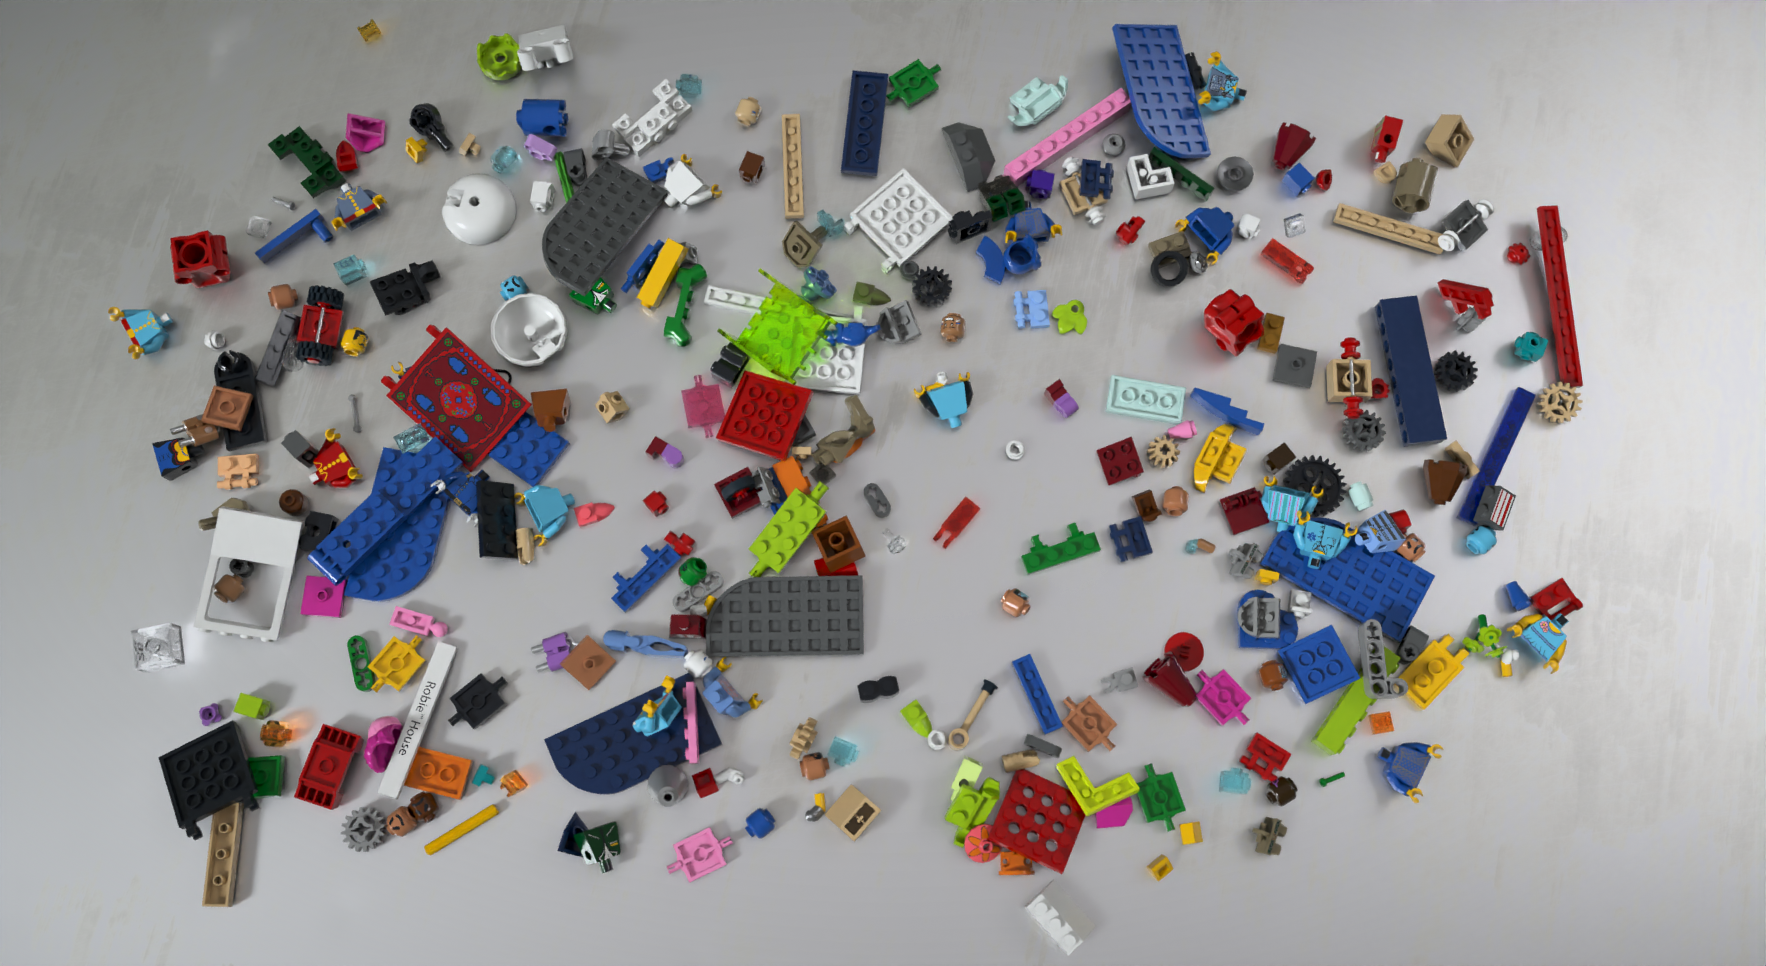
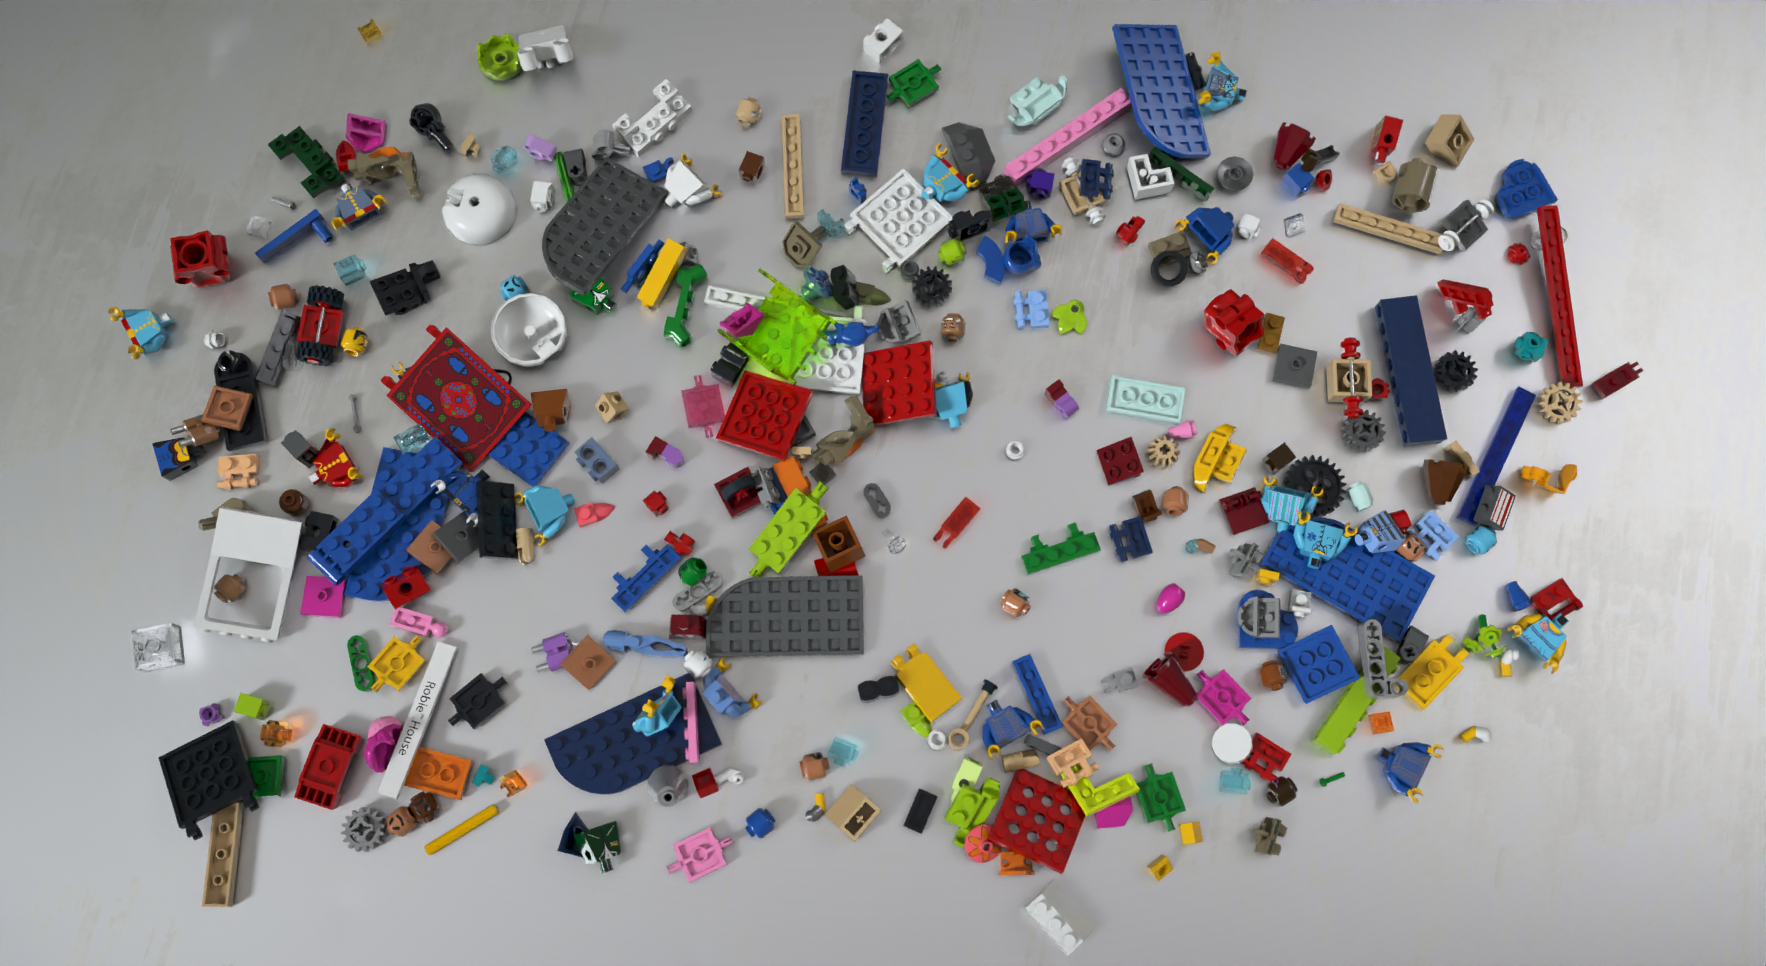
dark grey bush [229,559,254,578] -> none
yellow tile [406,137,427,163] -> none
blue cylinder [516,99,568,137] -> none
clear light blue head [676,74,702,98] -> none
tan gear [789,717,818,760] -> none
blue slope [1190,388,1265,435] -> none
none -> dark tan hips [348,147,420,198]
none -> red brick [382,565,431,609]
none -> nougat plate [406,520,452,575]
none -> dark grey plate [433,511,479,564]
none -> sand blue brick [575,437,619,484]
none -> dark pink slope [719,303,765,337]
none -> black brick [830,265,859,310]
none -> blue plate [849,177,867,204]
none -> red plate [862,340,937,426]
none -> white brick [863,18,903,64]
none -> yellow tile [891,643,962,723]
none -> black tile [903,788,938,834]
none -> medium azure torso [921,143,979,202]
none -> lime head [938,238,967,266]
none -> blue torso [982,700,1044,760]
none -> light nougat plate [1047,738,1099,788]
none -> dark pink animal [1156,583,1186,614]
none -> white tile [1212,724,1253,764]
none -> piece [1300,145,1340,172]
none -> light blue plate [1407,510,1460,560]
none -> arm [1460,726,1492,743]
none -> blue plate [1495,159,1558,219]
none -> light orange piece [1521,464,1577,494]
none -> dark red hinge [1592,362,1644,399]

